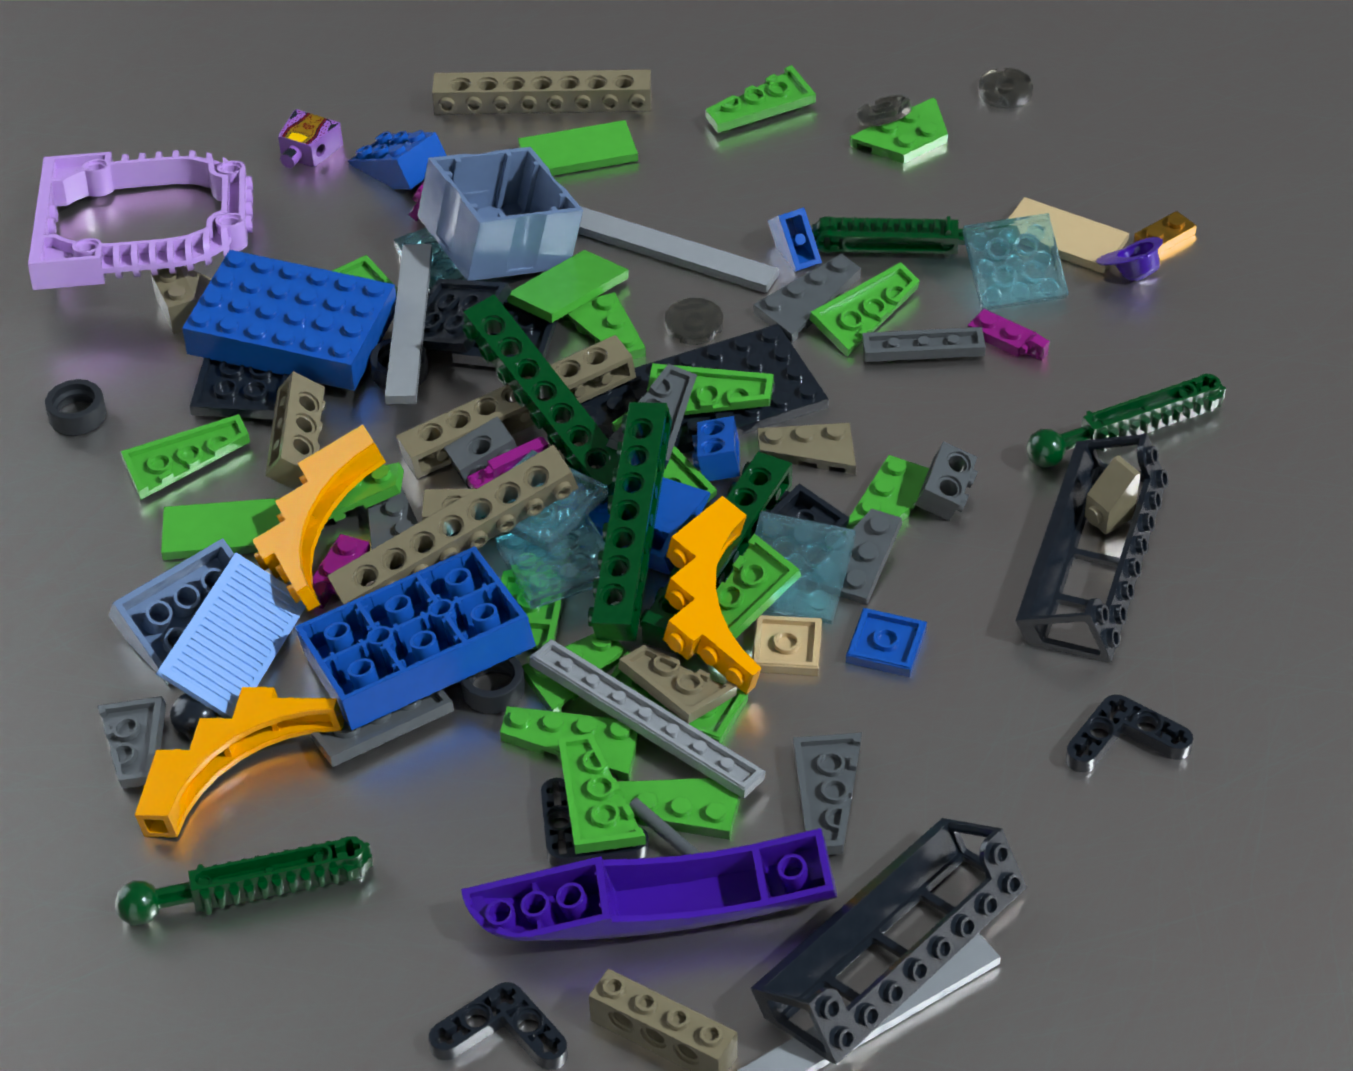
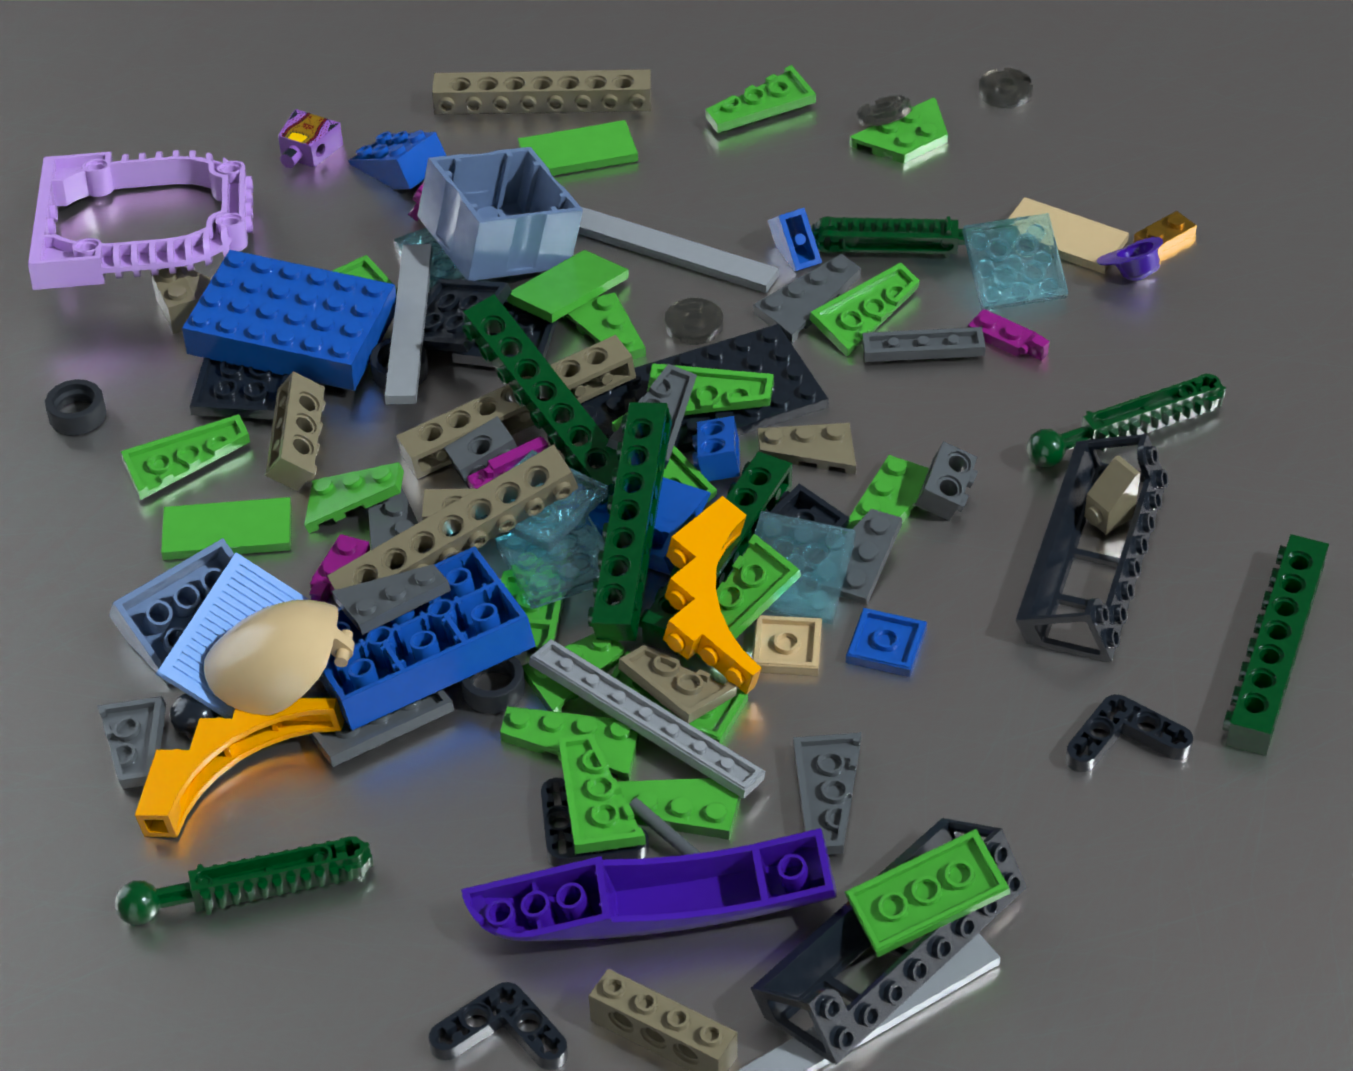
light orange arch [252,425,386,611] -> none
none -> tan piece [204,600,355,715]
none -> dark grey wing [332,564,451,635]
none -> bright green tile [845,829,1011,957]
none -> dark green brick [1222,534,1329,756]

